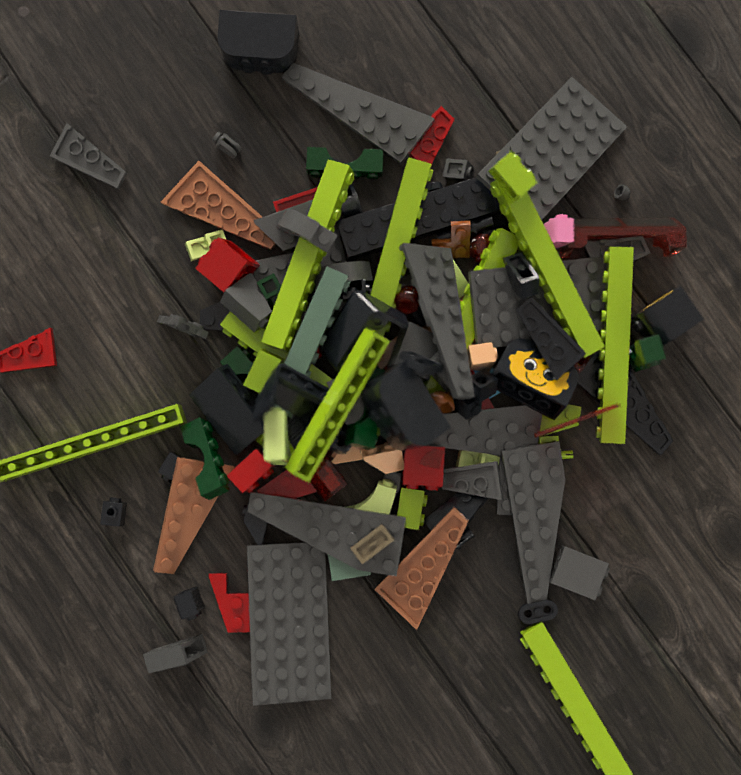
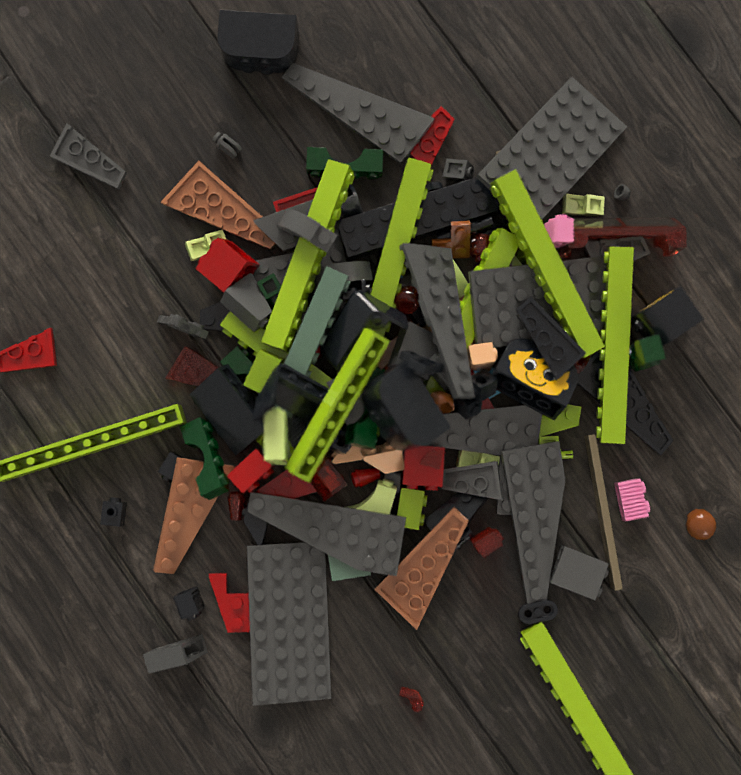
dark tan plate [350,524,394,564] -> none
lime brick [488,151,537,202] -> none
black slope [503,252,539,300] -> none
clear red piece [534,403,621,438] -> none
none -> clear red wing [165,346,219,386]
none -> clear red cone [227,491,246,521]
none -> red cone [351,468,380,488]
none -> clear red arm [399,686,424,712]
none -> clear red brick [470,527,504,558]
none -> yellowish green slope [562,194,605,216]
none -> dark tan tile [584,434,623,591]
none -> bright pink brick [614,478,650,522]
none -> dark orange hair [685,509,716,540]

